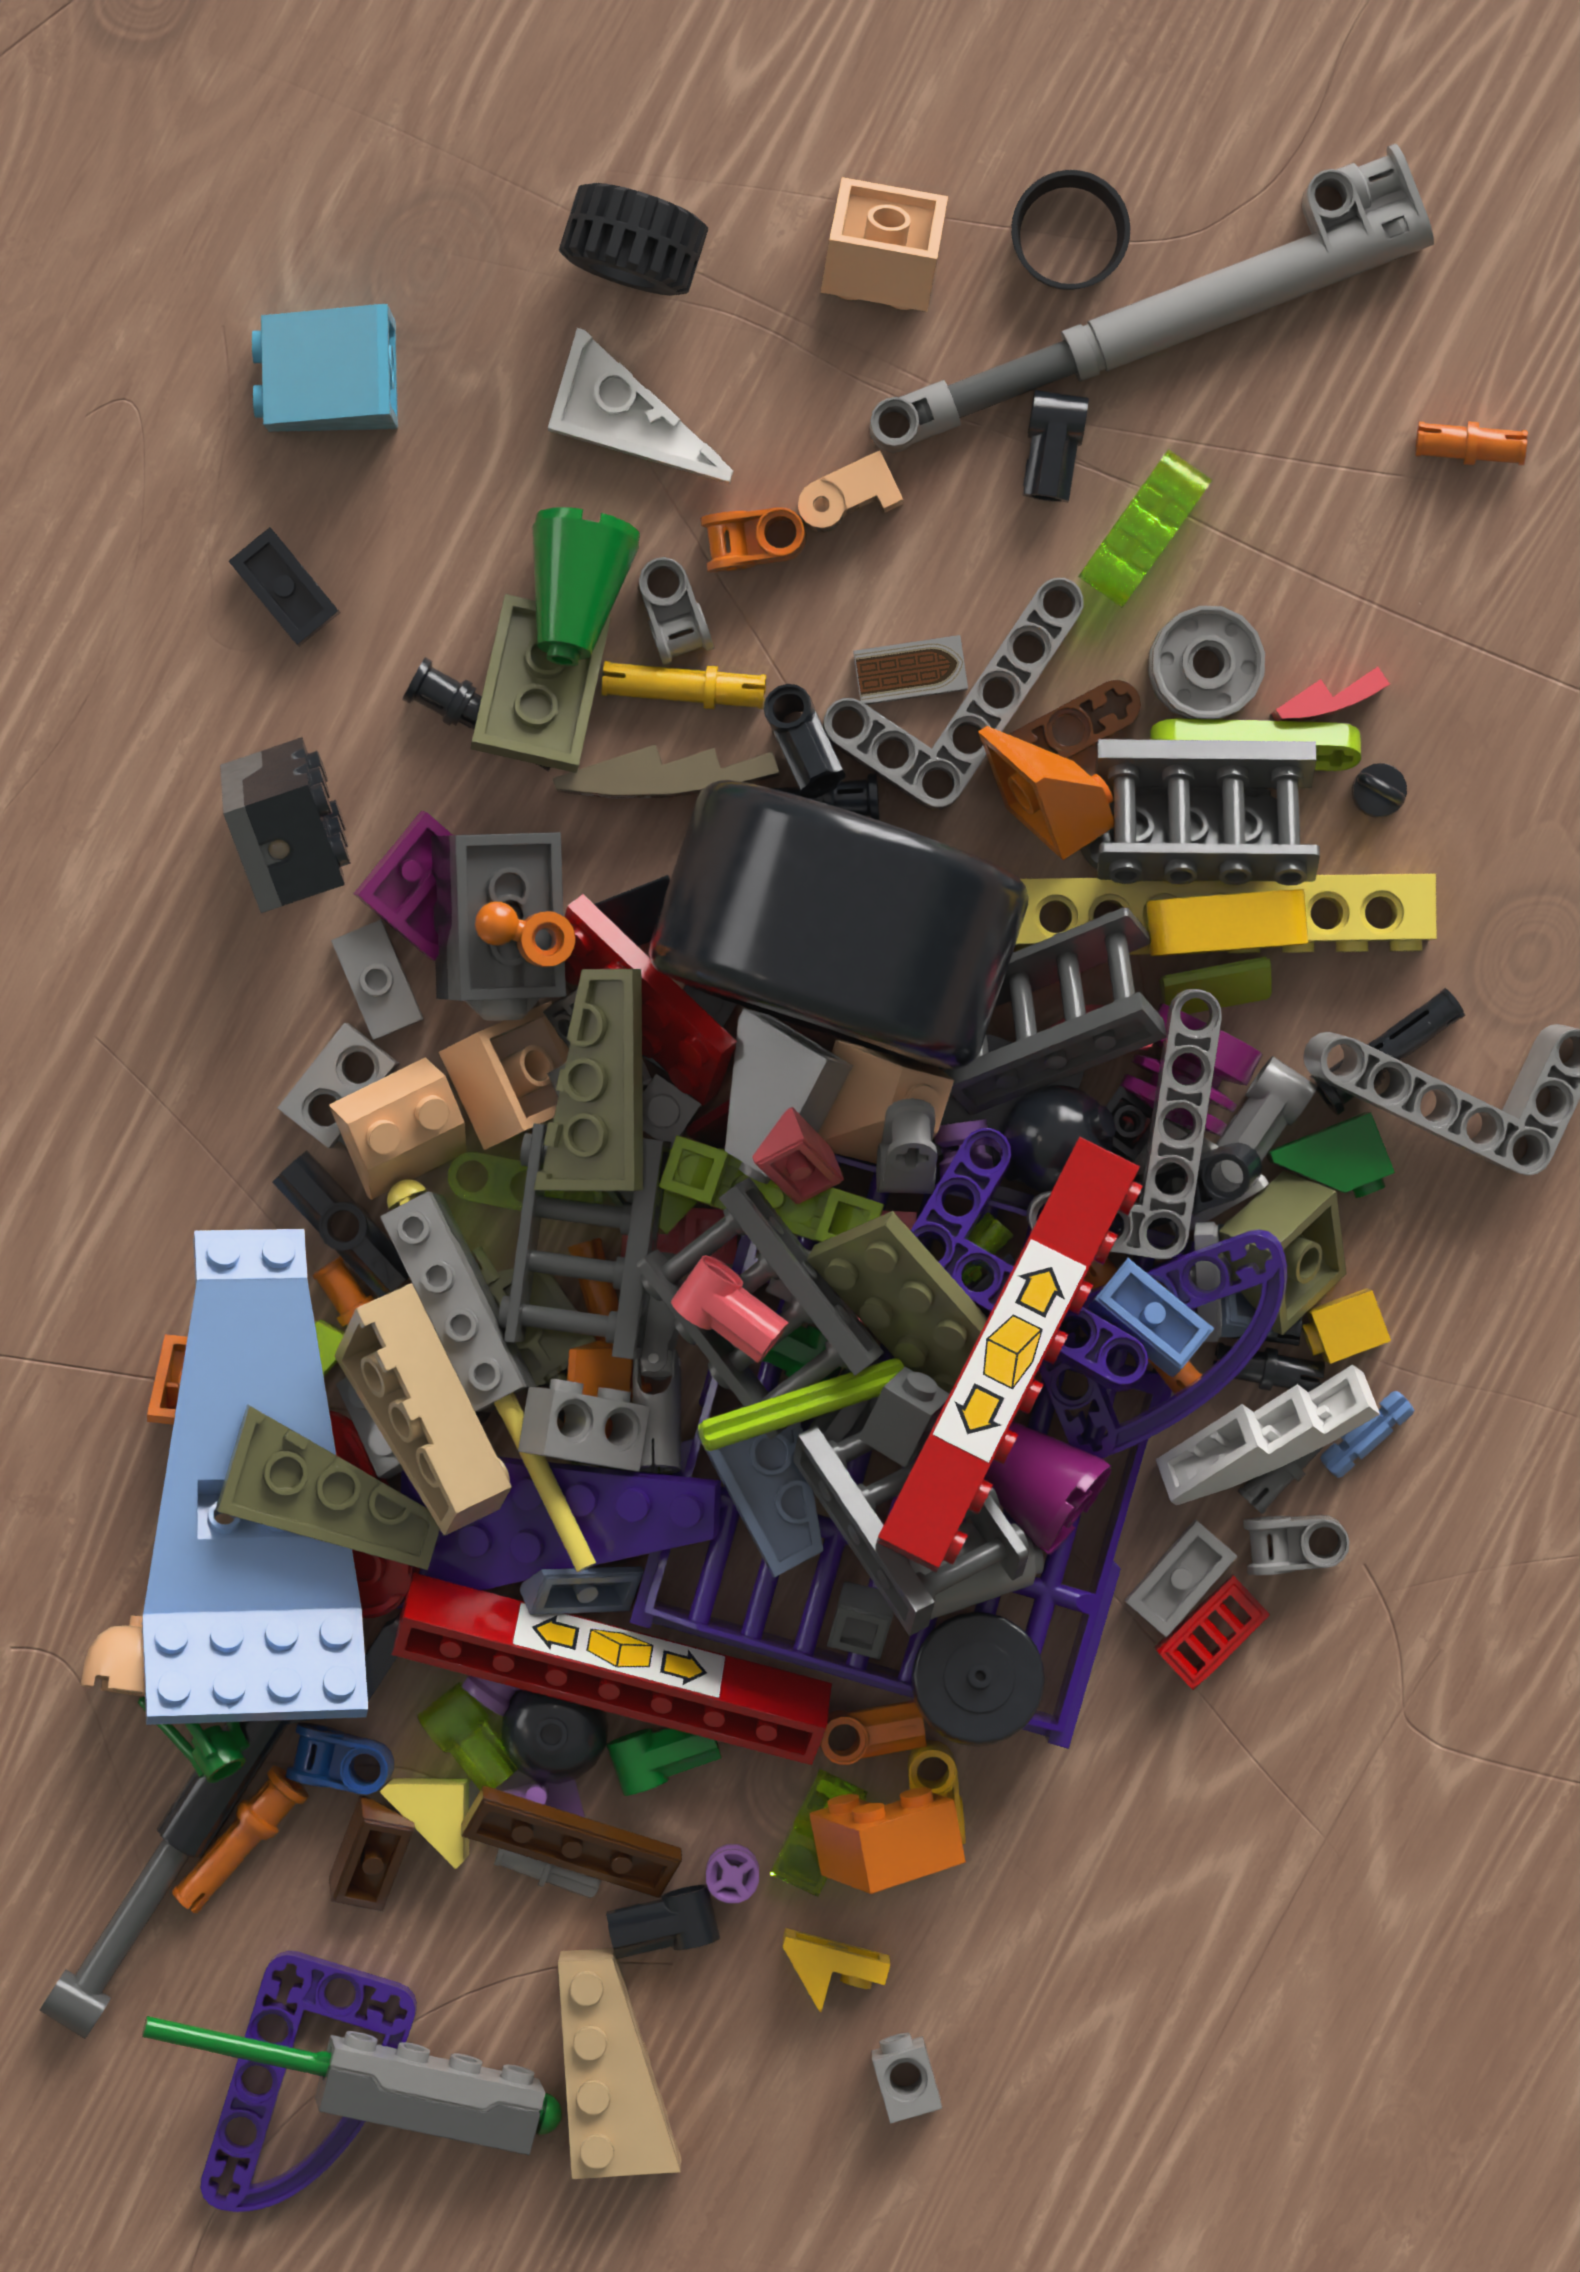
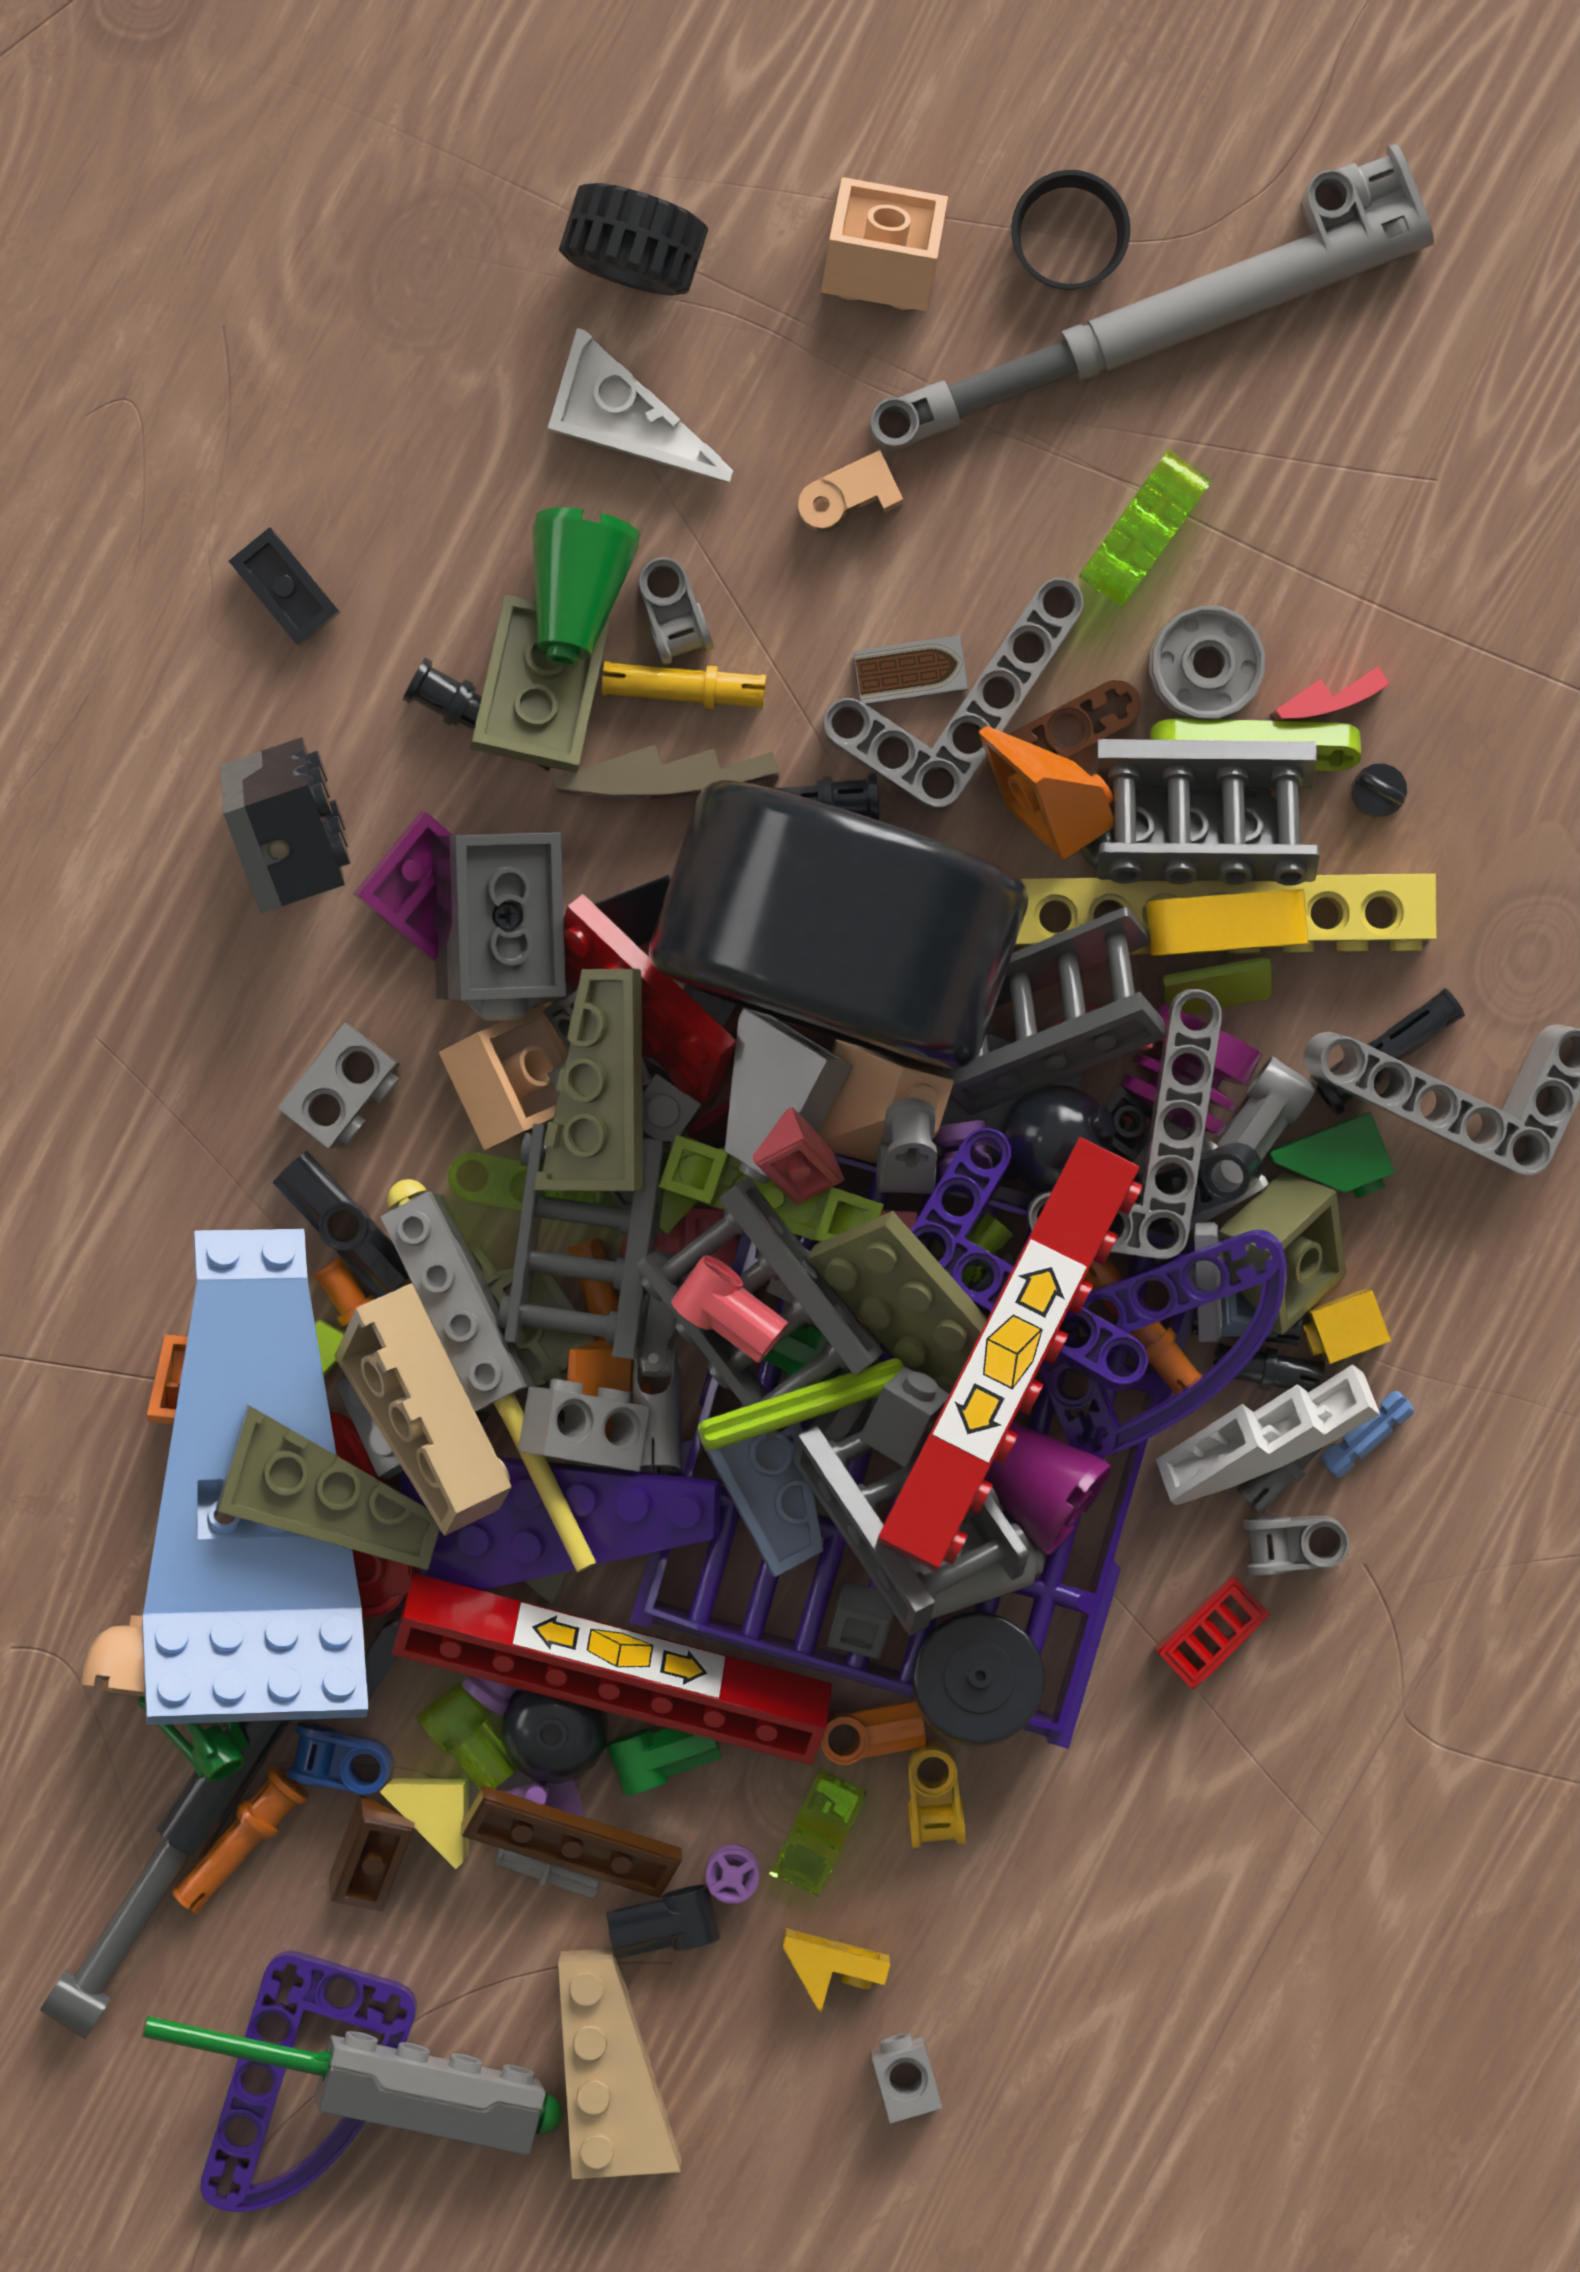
medium azure slope [252,304,398,432] -> none
light nougat slope [329,1057,467,1200] -> none
light grey plate [331,919,424,1040] -> none
orange plate [475,902,575,967] -> none
sand blue slope [520,1566,644,1615] -> none
orange piece [700,507,807,573] -> none
black piece [763,684,846,797] -> none
orange brick [809,1787,966,1894] -> none
black piece [1023,390,1089,503] -> none
medium blue slope [1088,1258,1214,1377] -> none
light grey plate [1125,1519,1237,1638] -> none
orange pin [1415,421,1528,465] -> none

